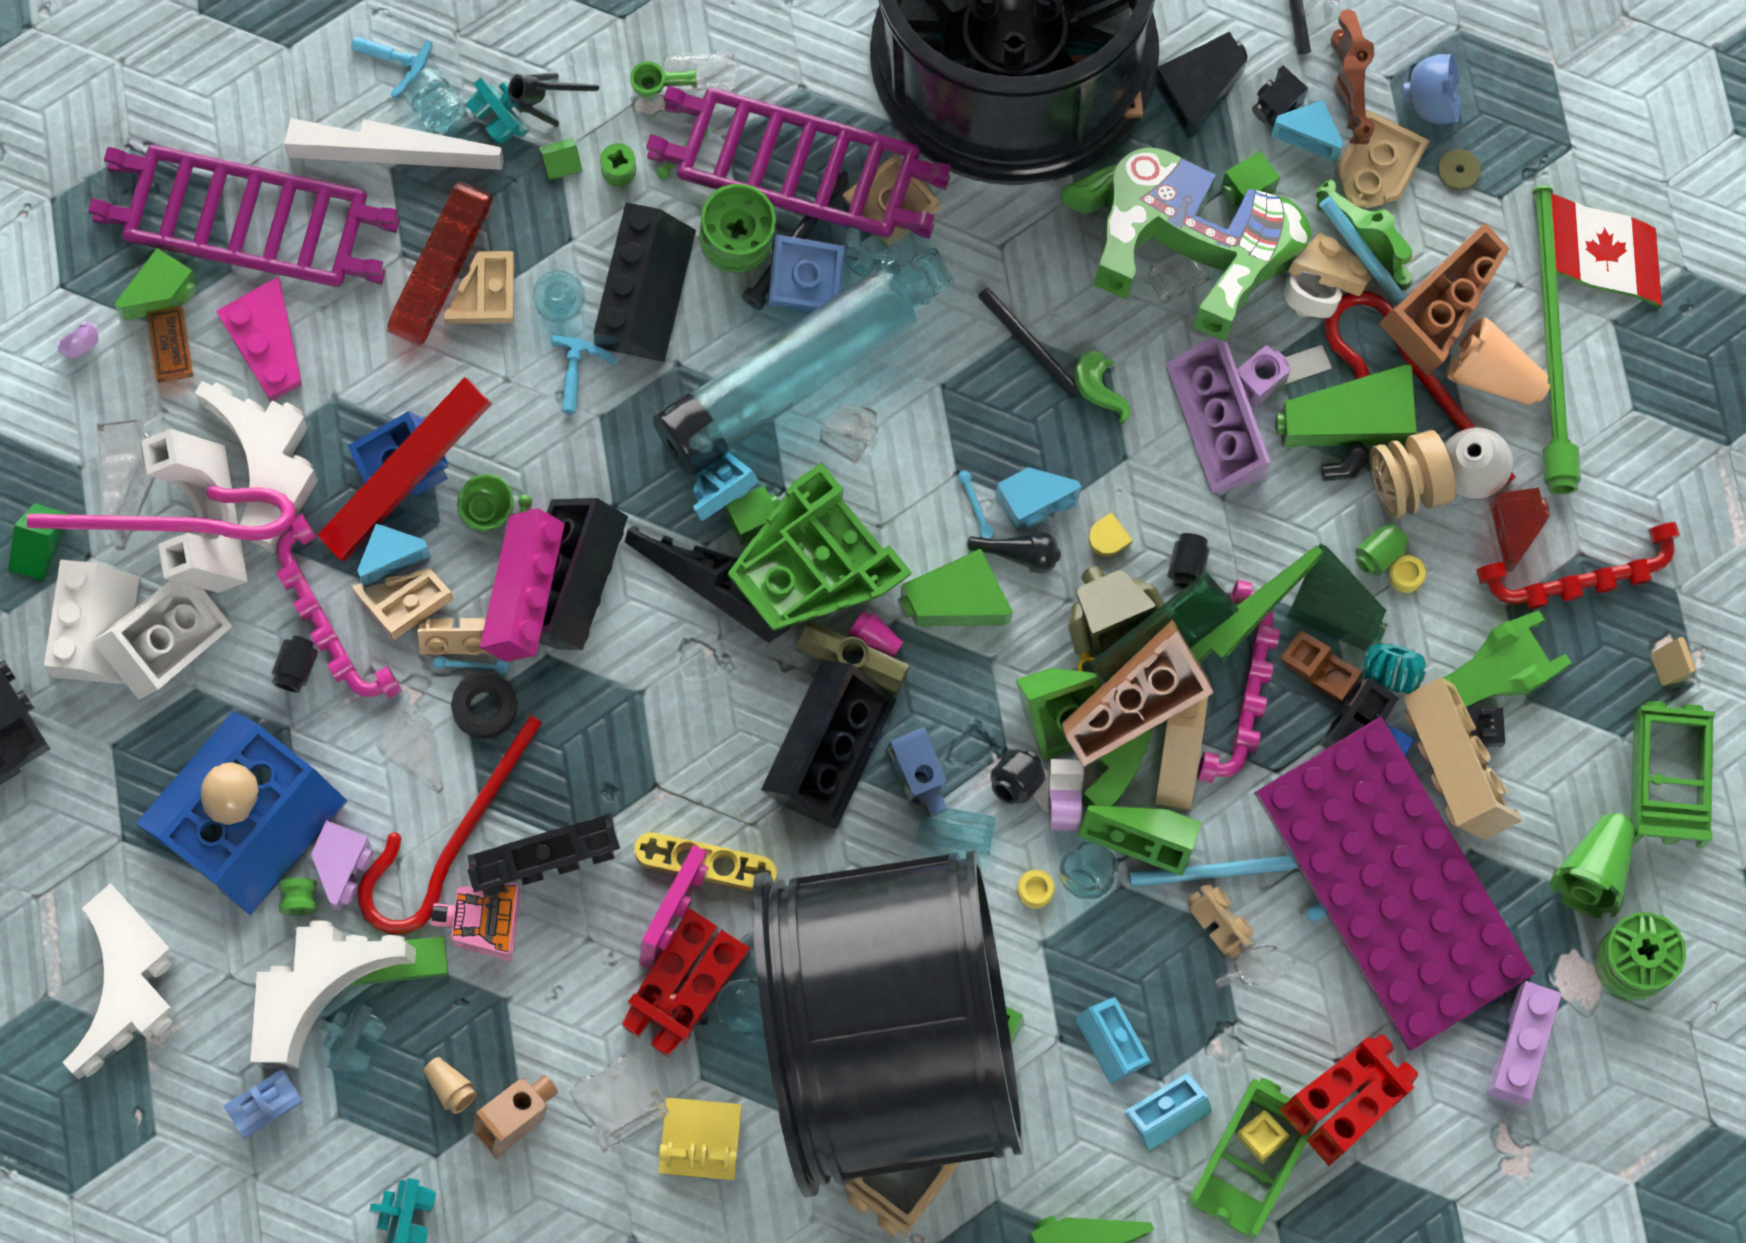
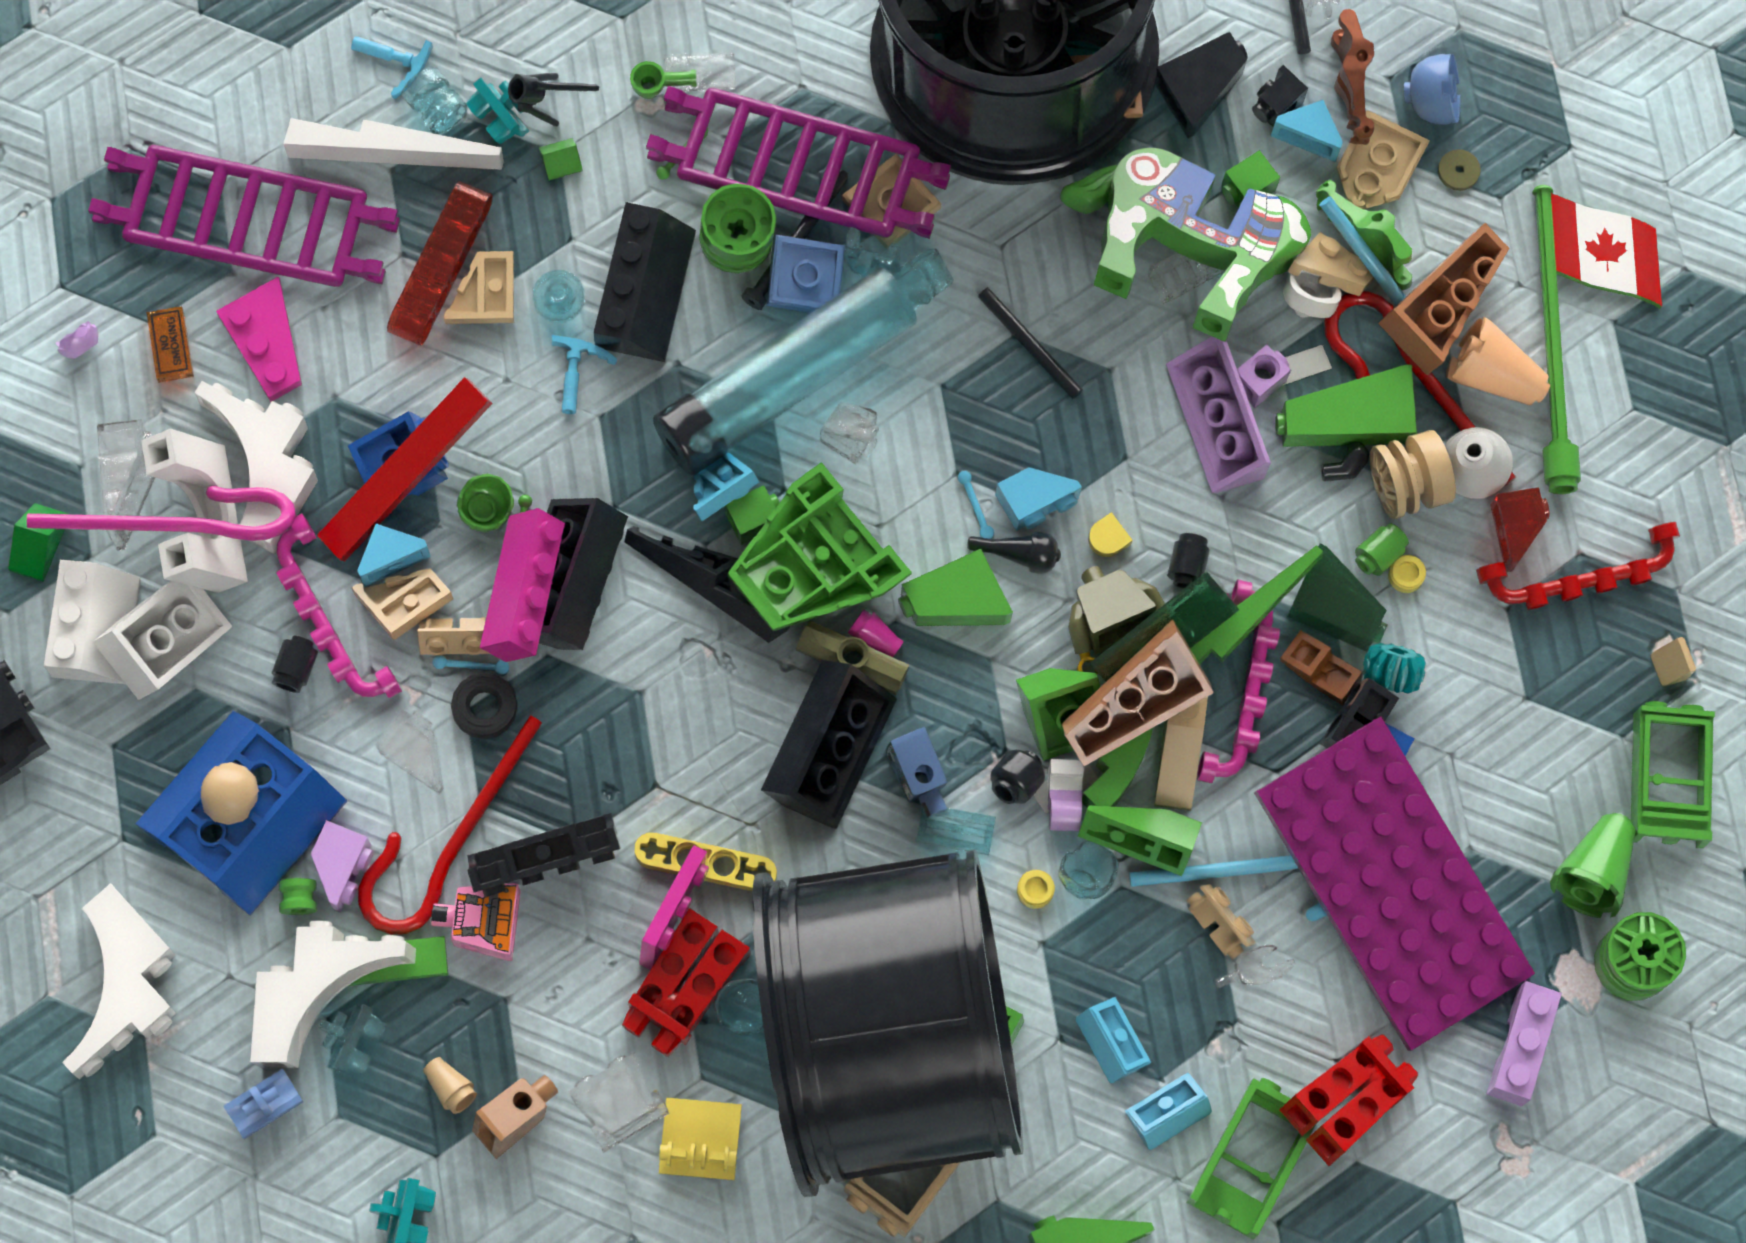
bright green slope [115,248,197,321] -> none
bright green wheel [600,143,636,187] -> none
bright green piece [1074,350,1131,424] -> none
light yellow tile [1236,1109,1291,1164] -> none
tan wedge [1403,677,1523,840] -> none
bright green animal [1442,611,1572,708] -> none
black tile [1466,708,1506,747] -> none

